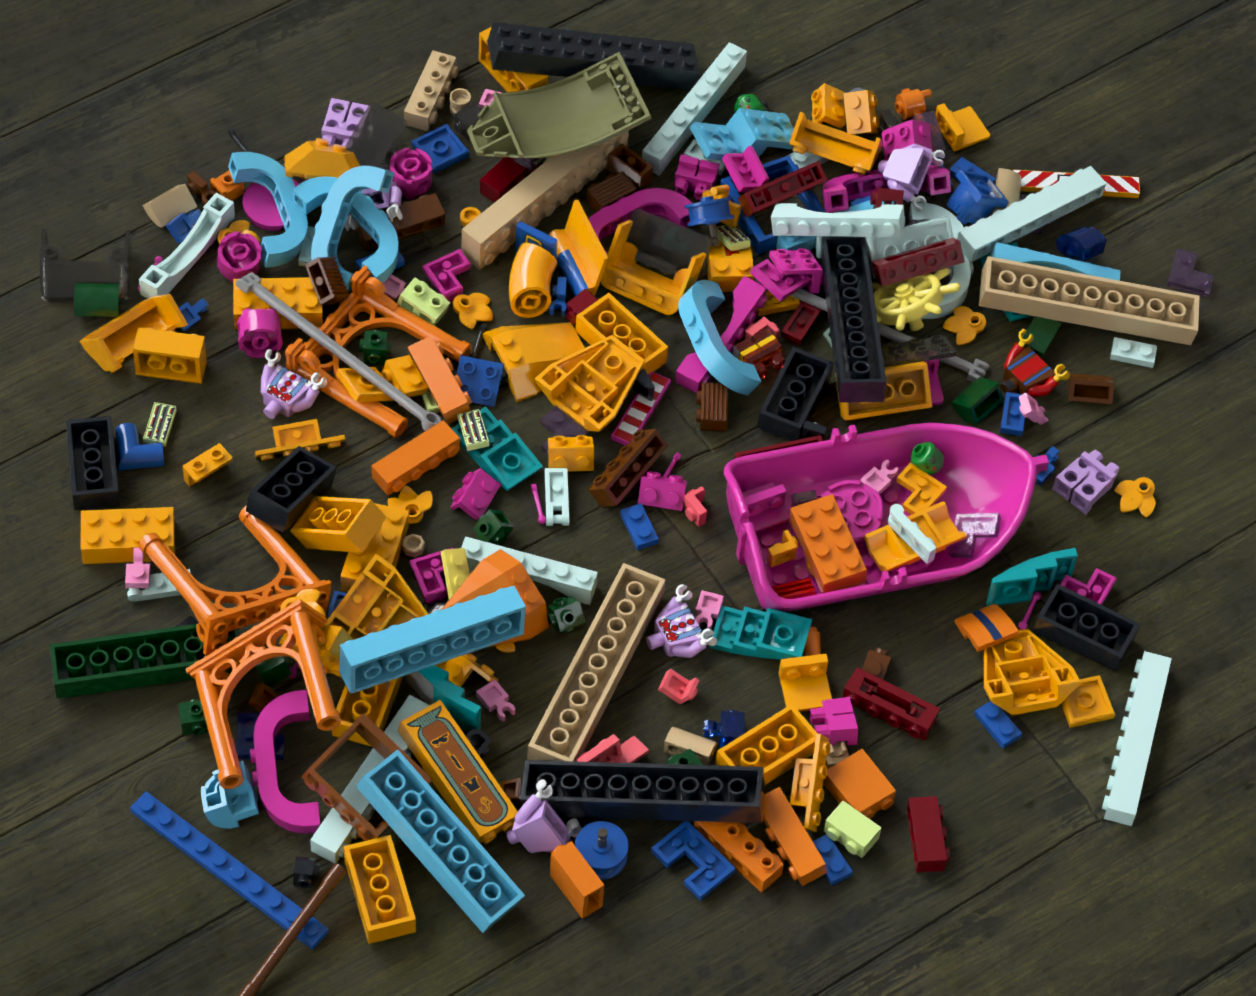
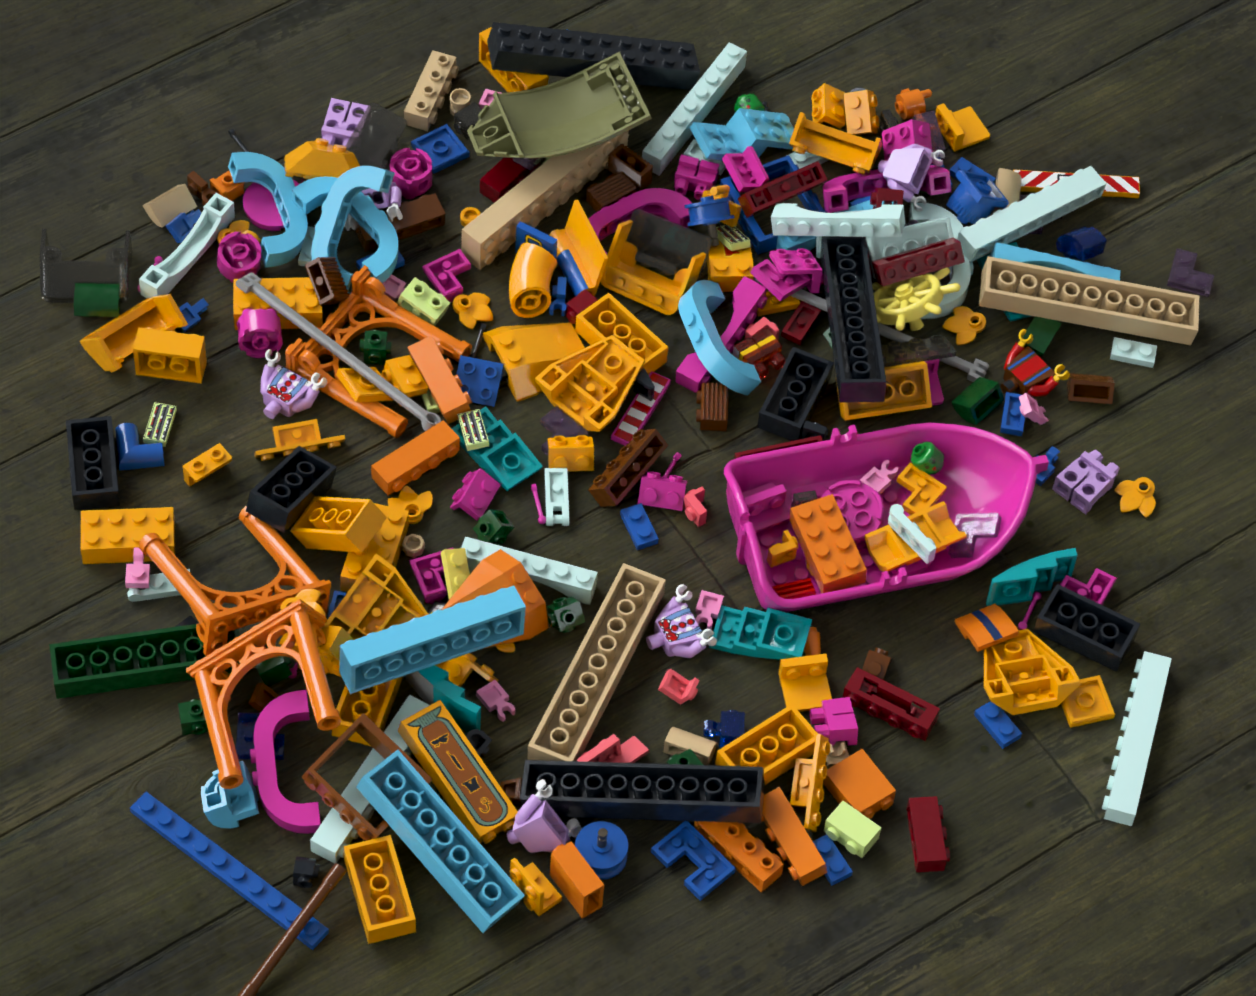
none -> light orange bracket [509,858,562,916]

